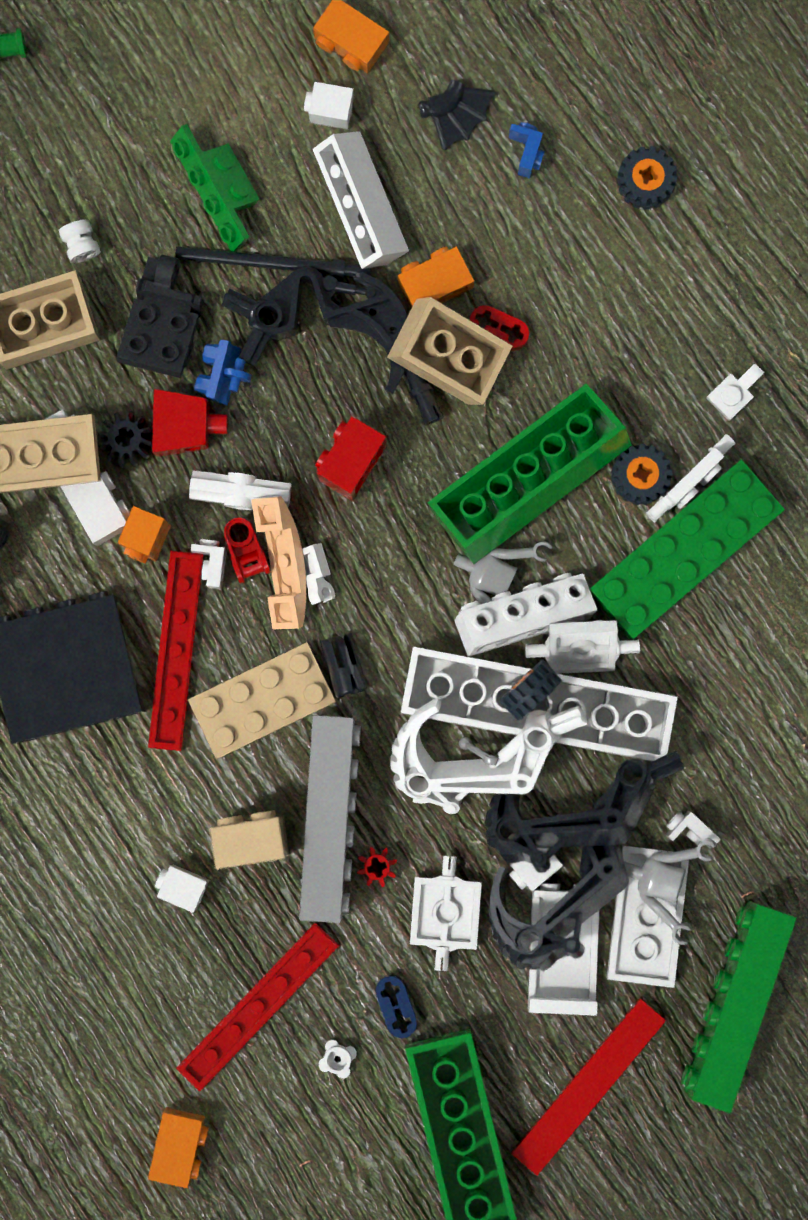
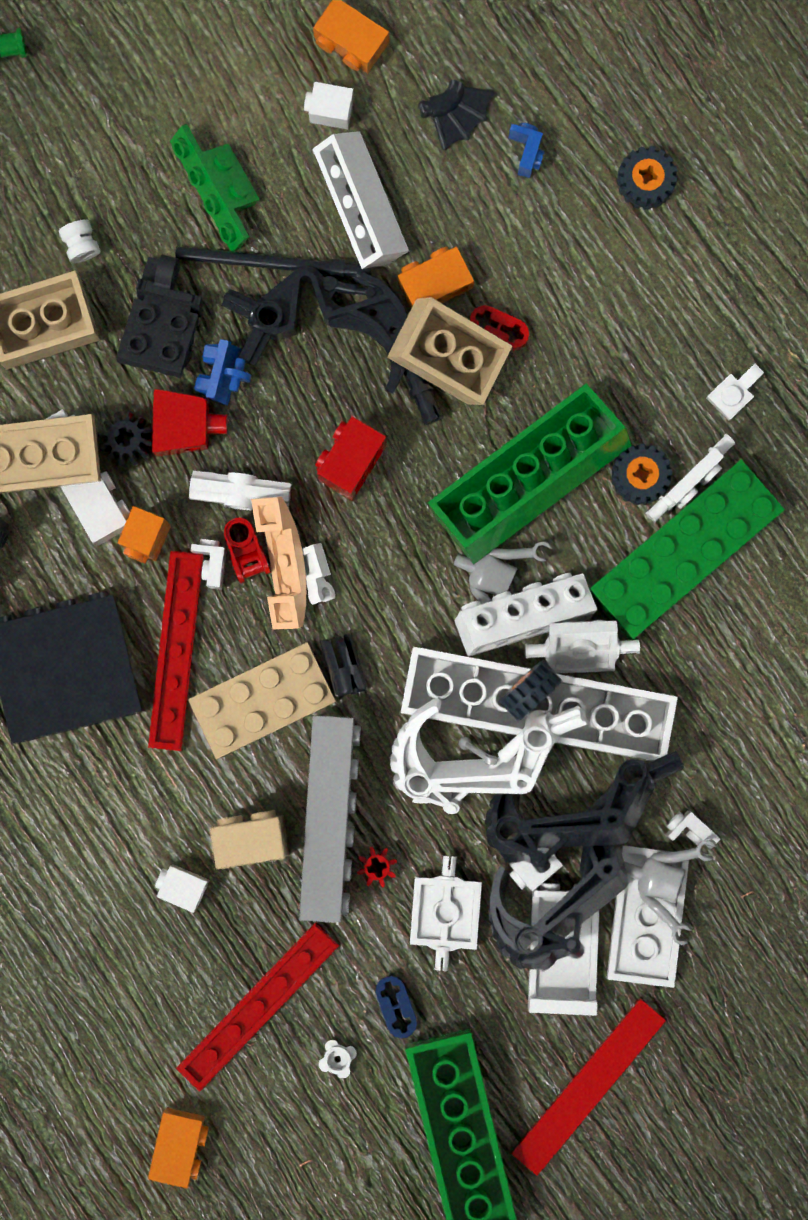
green brick [681,900,796,1114] -> none

